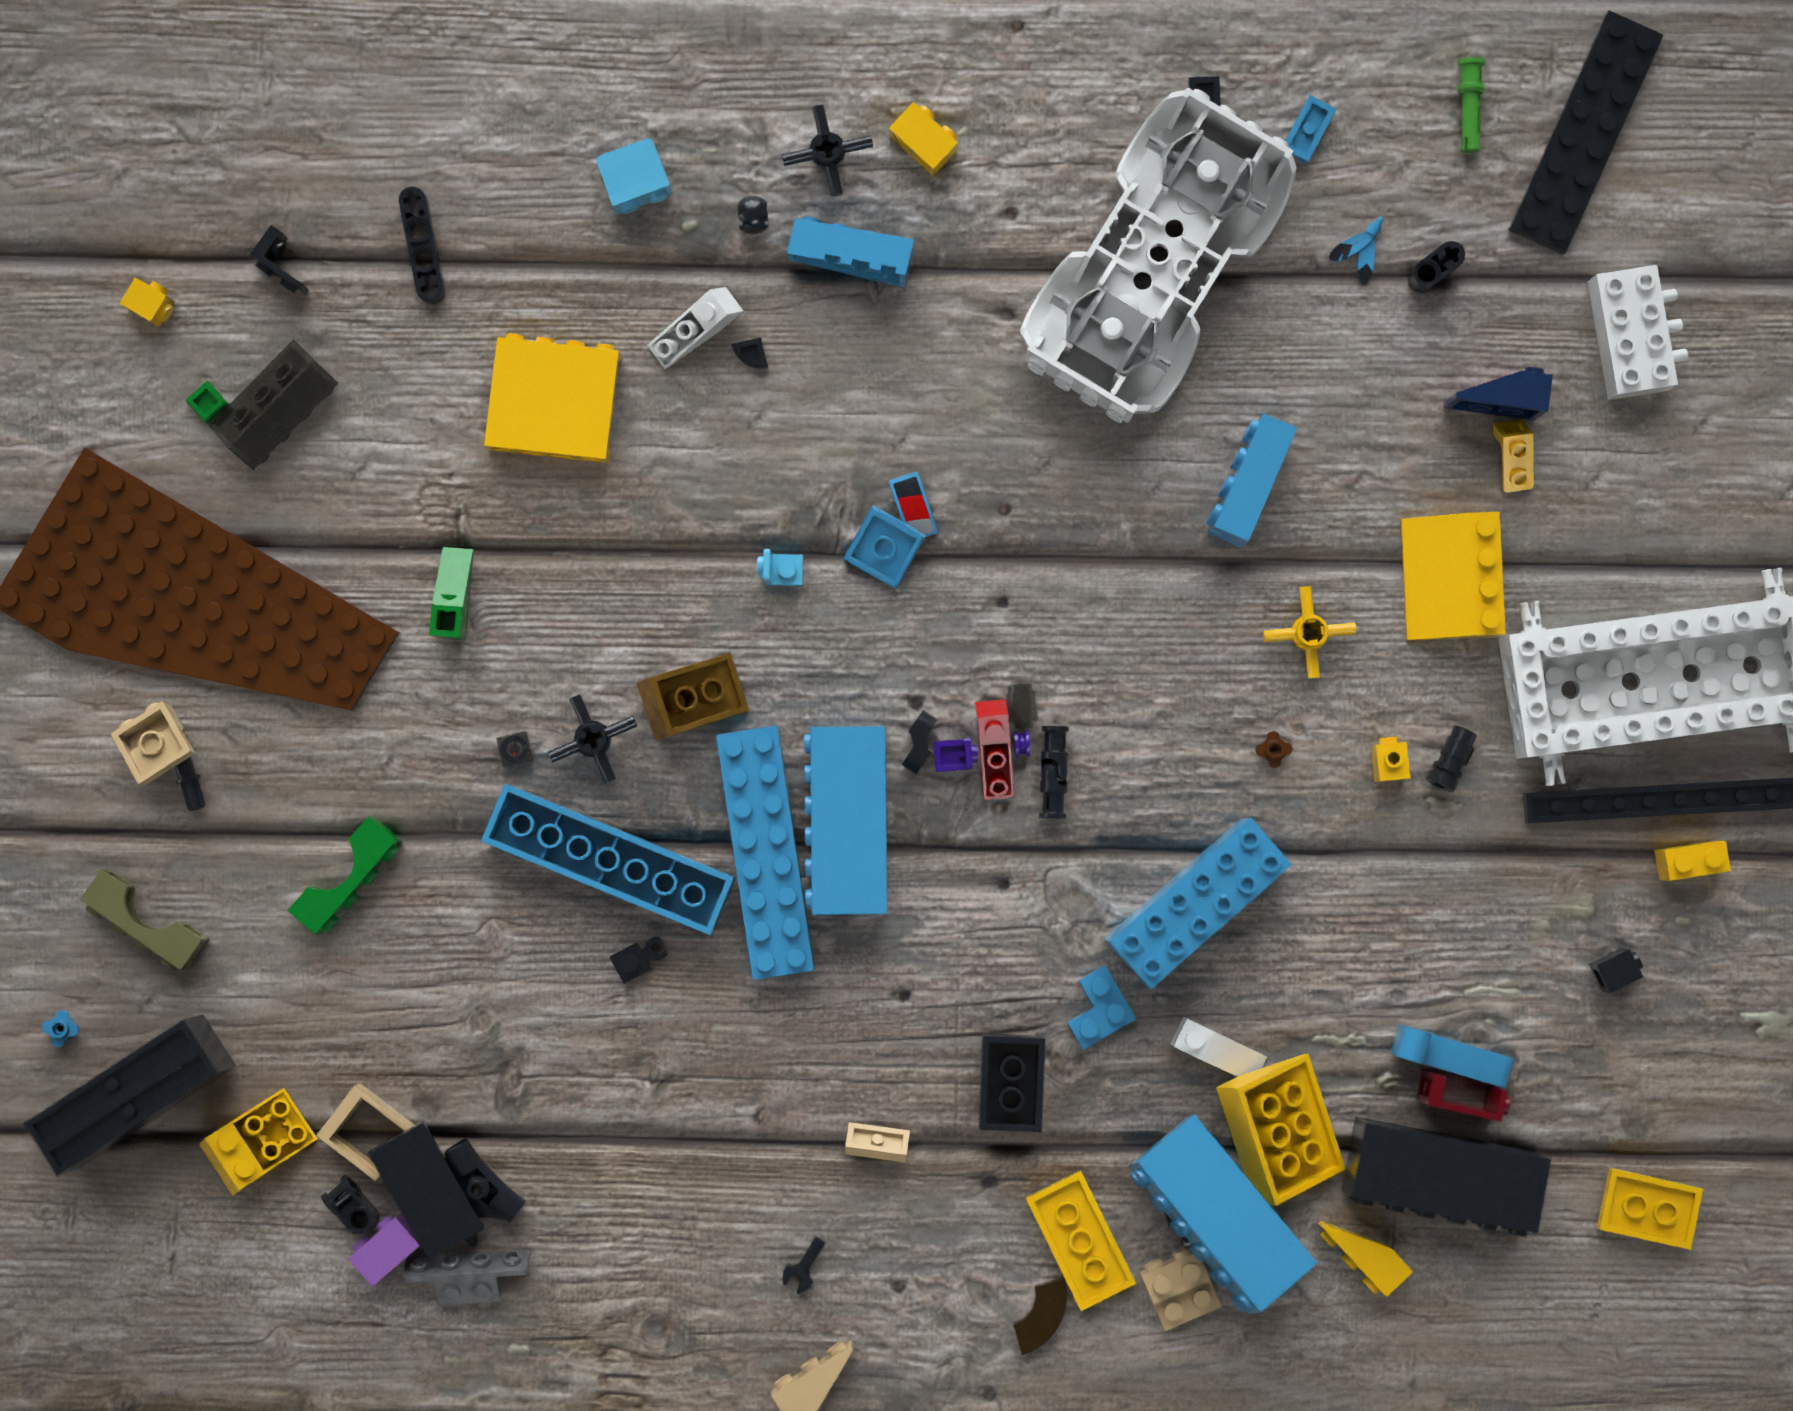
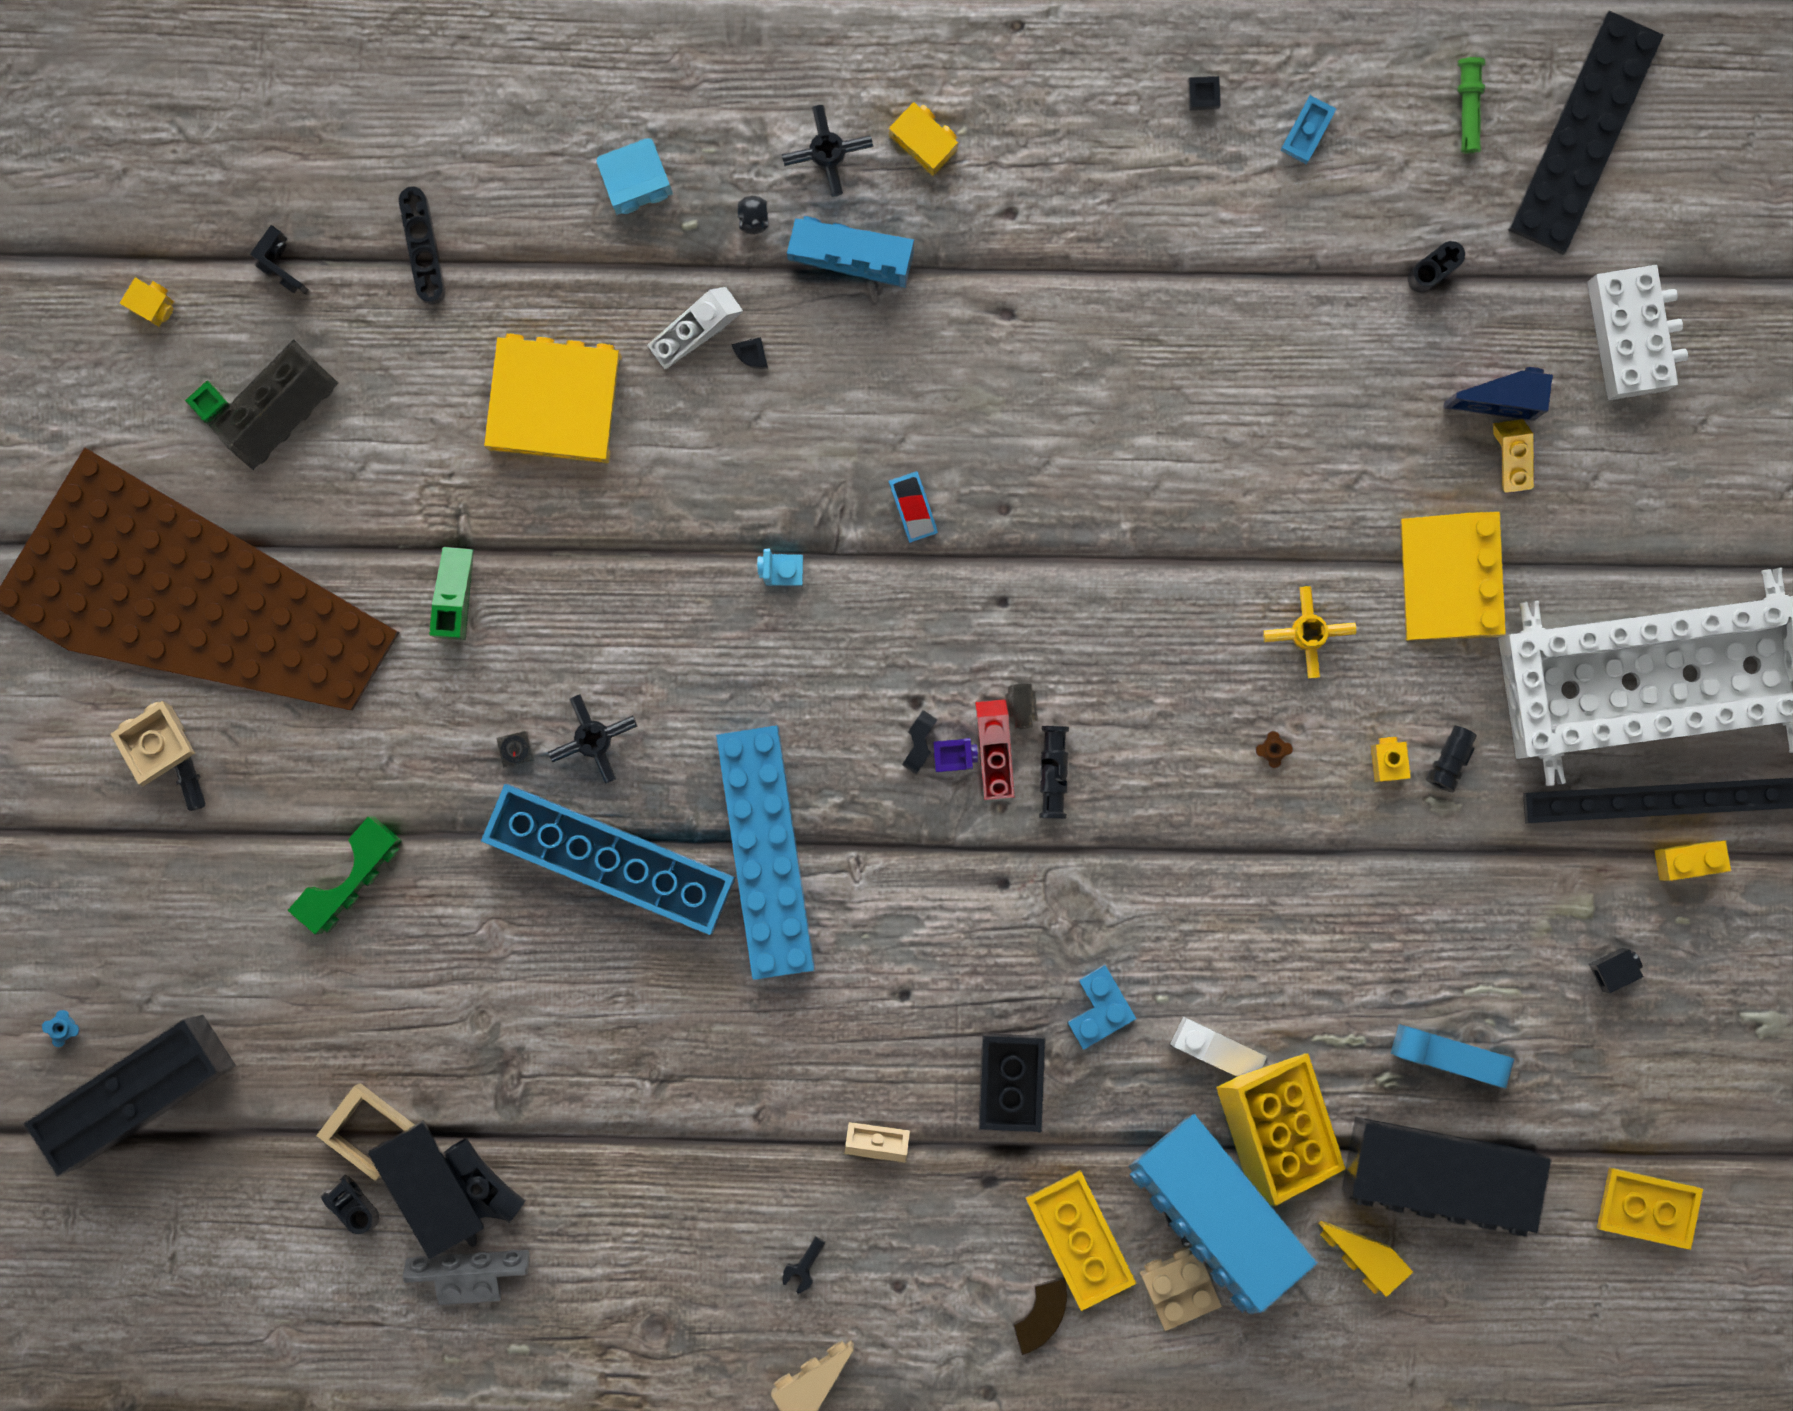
olive arch [80,869,210,971] -> none
yellow slope [199,1088,317,1196] -> none
medium lavender brick [348,1213,420,1287] -> none
black plate [610,936,668,984] -> none
pearl gold slope [636,653,749,741] -> none
dark azure brick [804,726,887,915] -> none
dark azure tile [843,505,926,589] -> none
dark purple bush [1013,730,1031,758] -> none
white piece [1020,87,1296,423] -> none
dark azure brick [1104,817,1292,989] -> none
dark azure brick [1206,413,1297,548] -> none
dark azure piece [1329,217,1383,282] -> none
dark red panel [1416,1069,1510,1122] -> none

